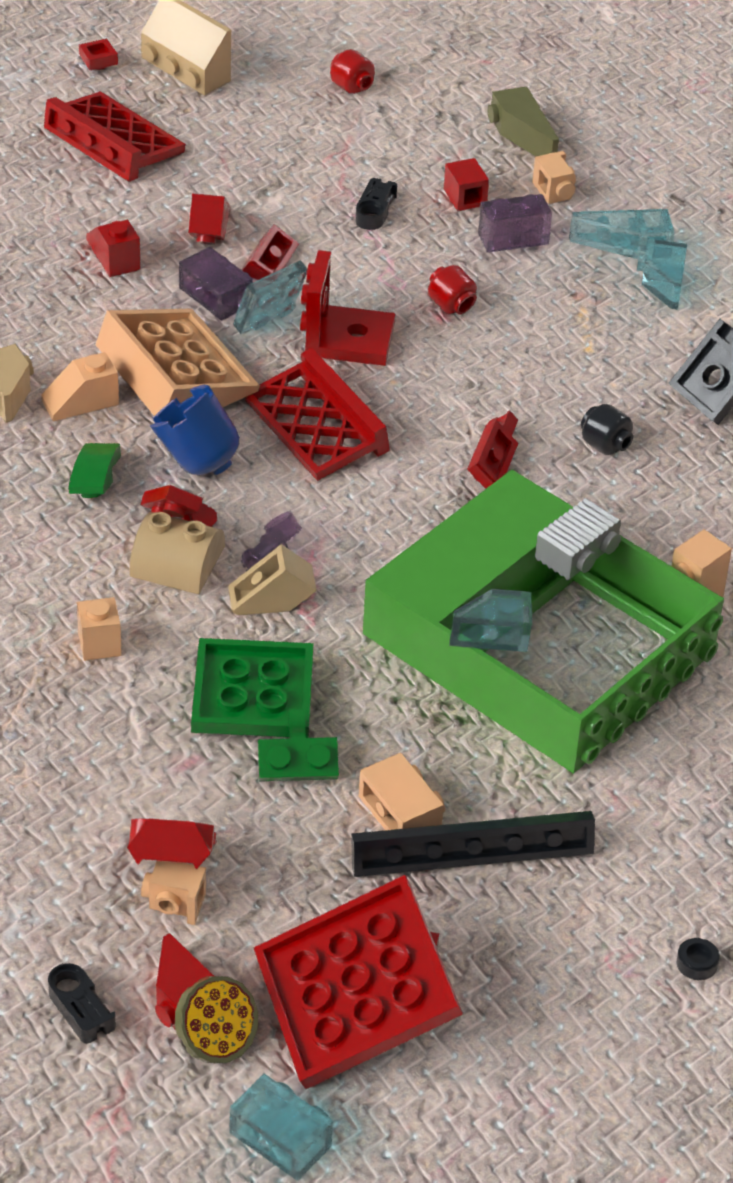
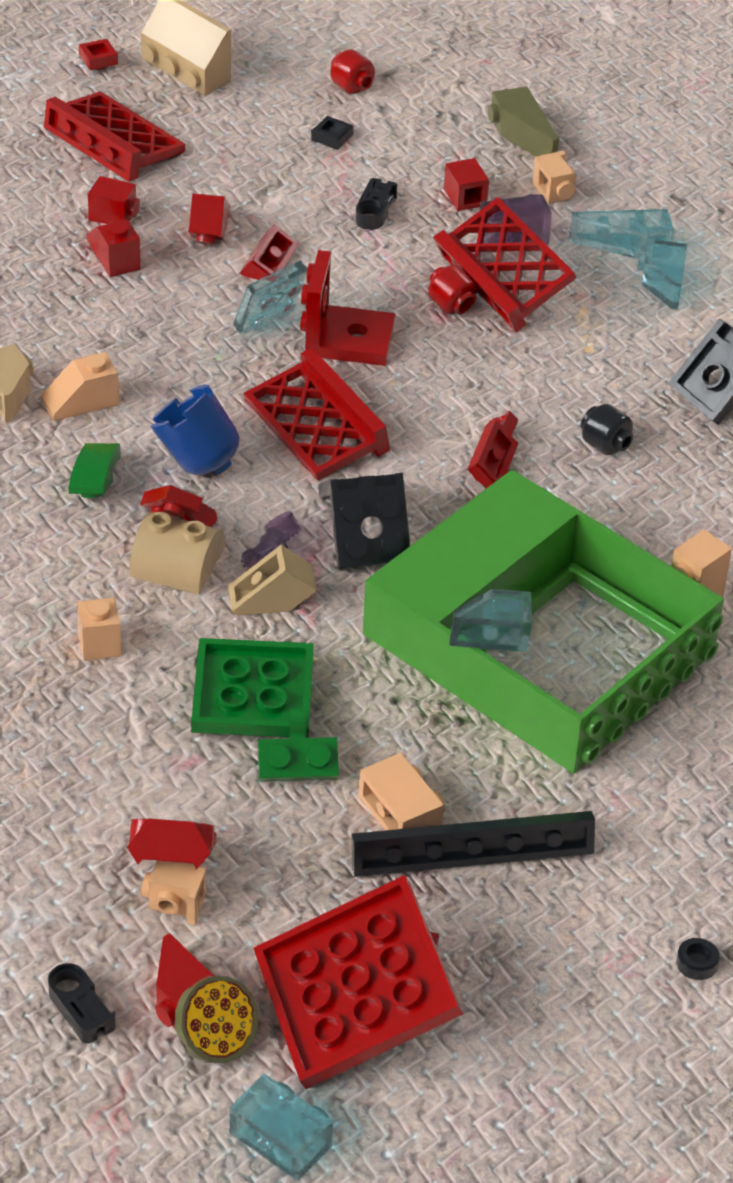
light nougat slope [95,309,260,416] -> none
clear purple brick [179,247,253,321] -> none
light grey brick [535,498,621,580] -> none
none -> red brick [88,176,140,224]
none -> black tile [311,116,354,150]
none -> black bracket [318,473,410,568]
none -> red fence [433,197,577,333]

